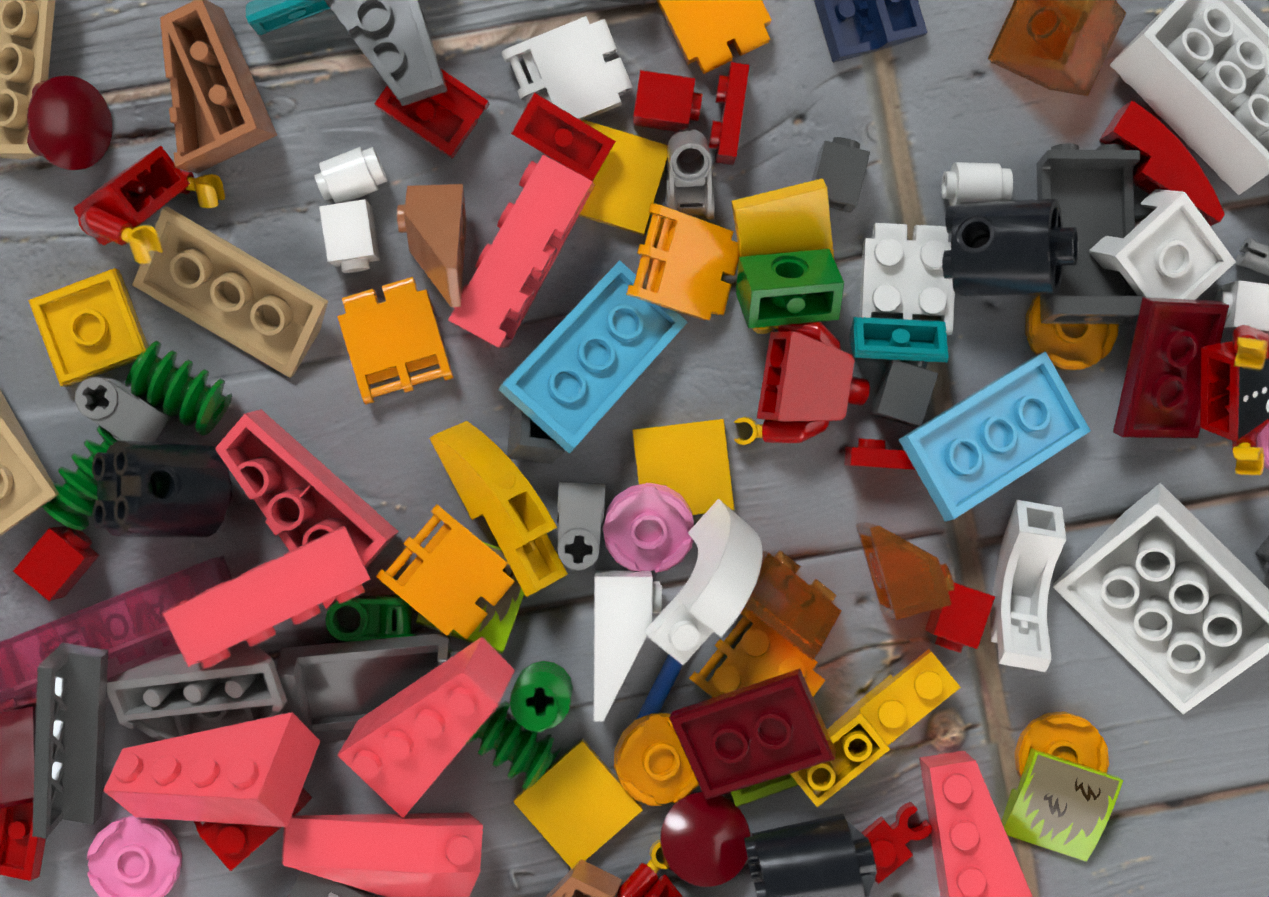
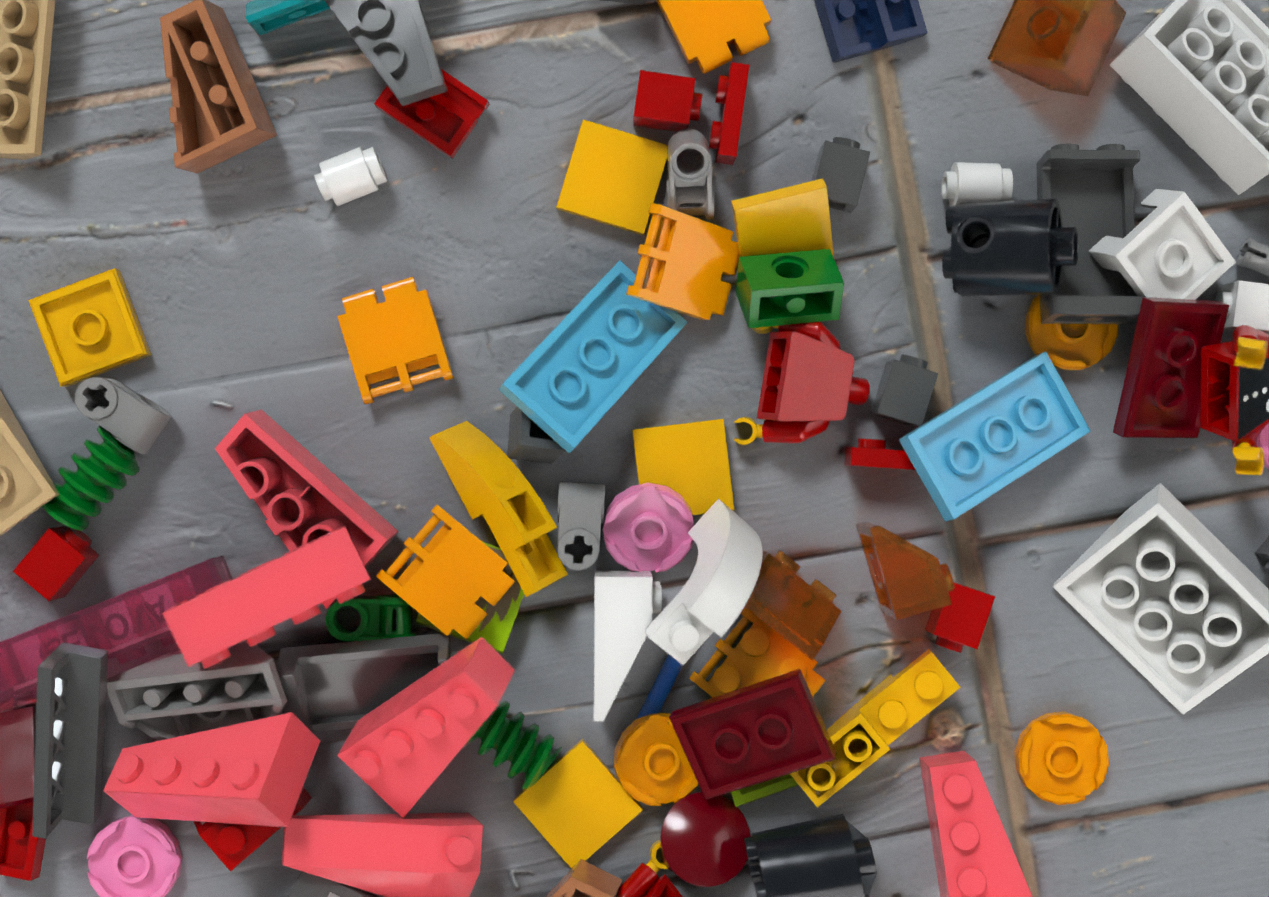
dark red dish [27,75,113,170] -> none
red torso [74,145,225,264] -> none
black cylinder [92,440,232,538] -> none
green piece [125,340,232,436] -> none
tan slope [132,206,328,378] -> none
white brick [319,199,381,273] -> none
nougat slope [397,184,467,307] -> none
coral wedge [448,155,595,348] -> none
white plate [501,16,633,121] -> none
green piece [509,661,573,732] -> none
red plate [511,93,616,181] -> none
teal slope [849,317,949,362] -> none
white plate [859,223,955,335] -> none
red plate [861,802,933,884] -> none
white arch [991,500,1066,672] -> none
slope [1001,748,1123,862] -> none
red slope [1099,100,1225,226] -> none

